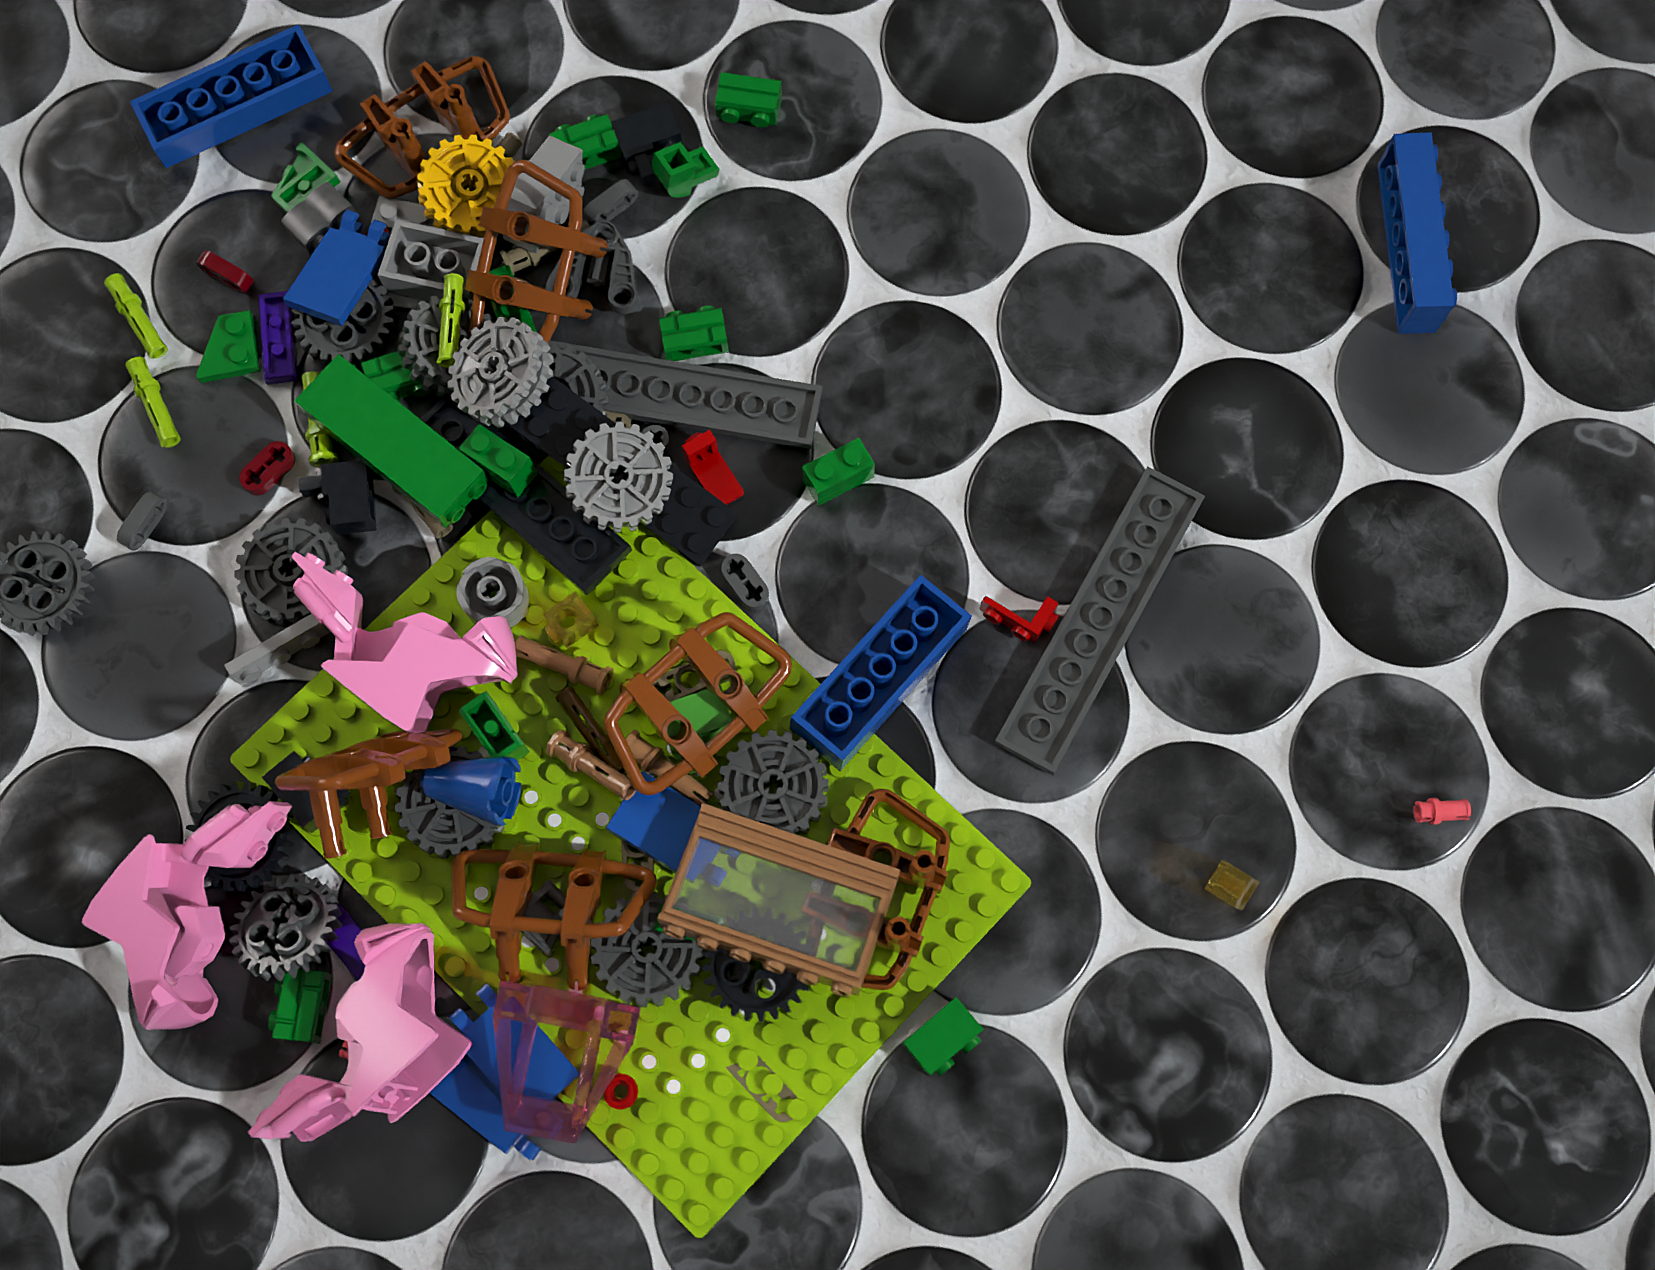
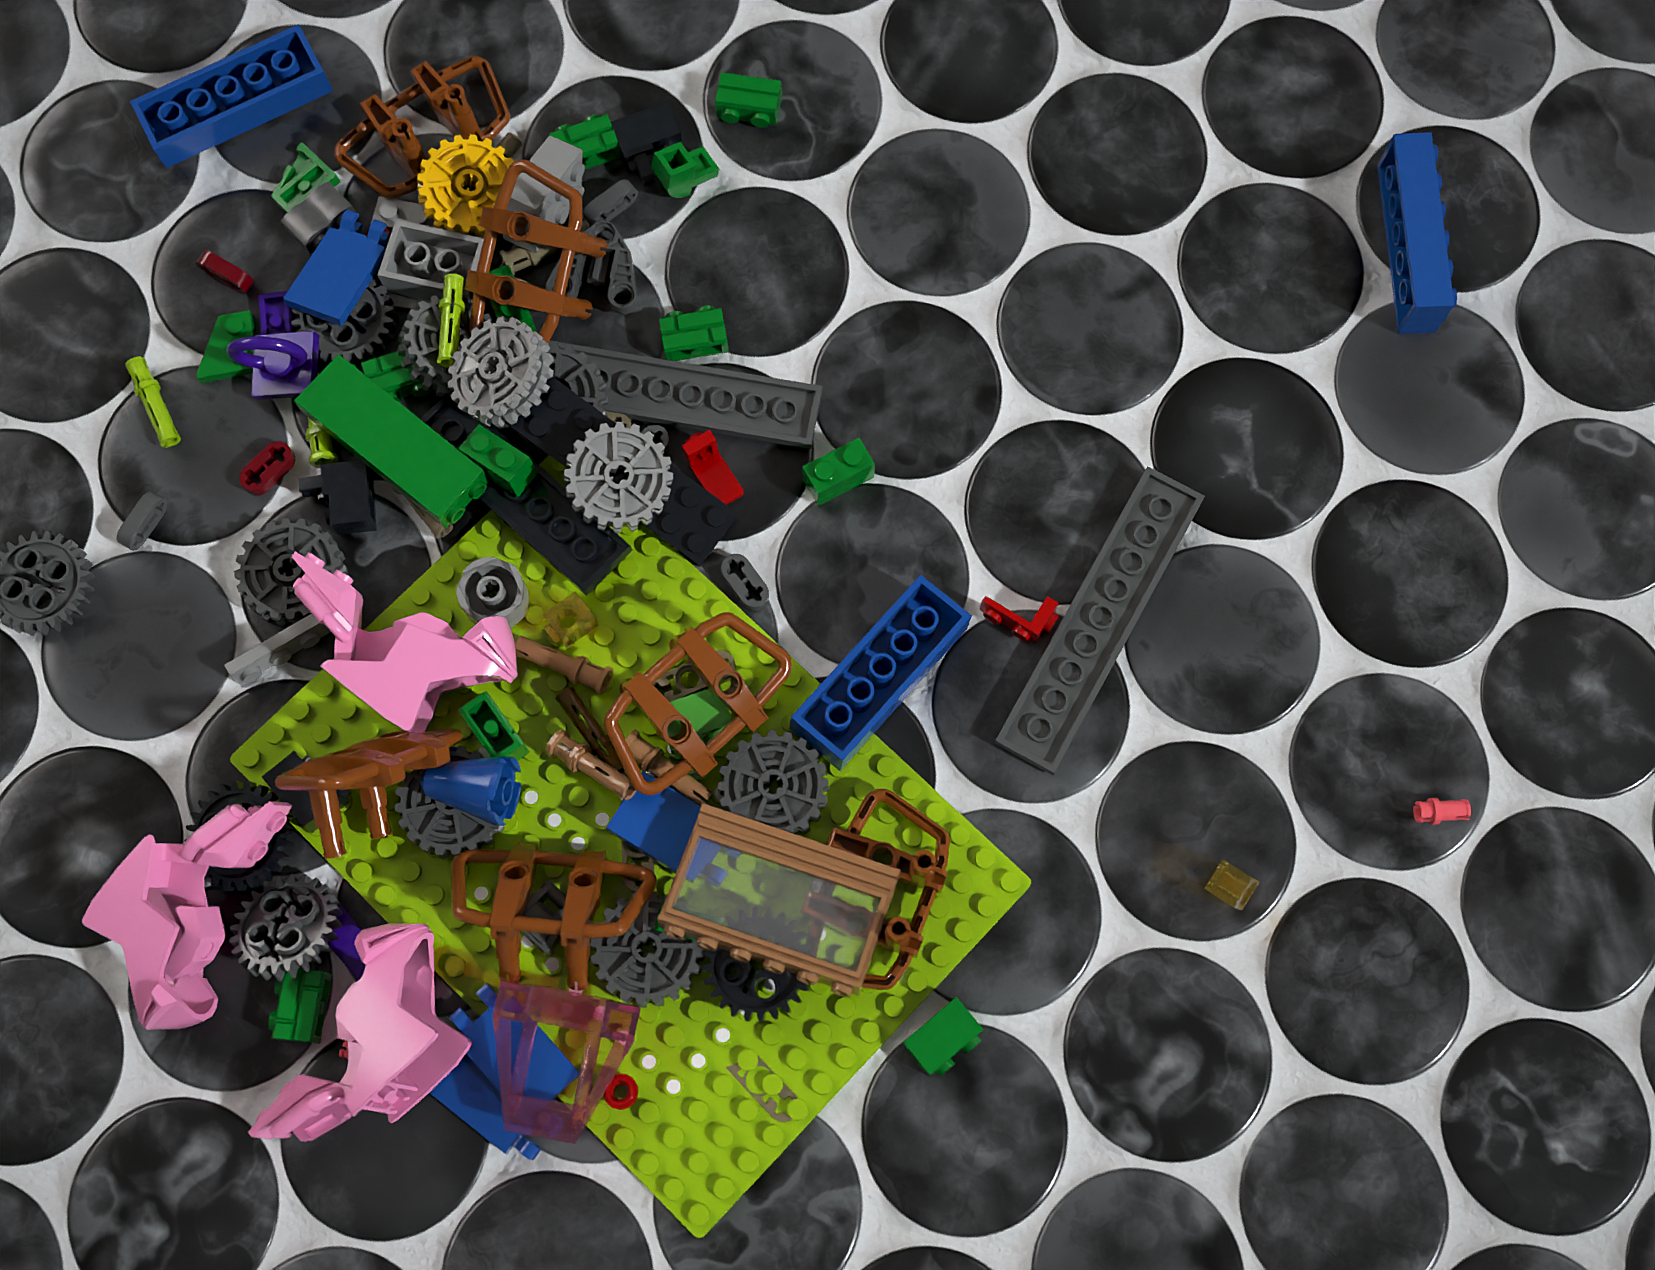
lime pin [104,273,168,359] -> none
none -> dark purple tile [227,331,319,400]

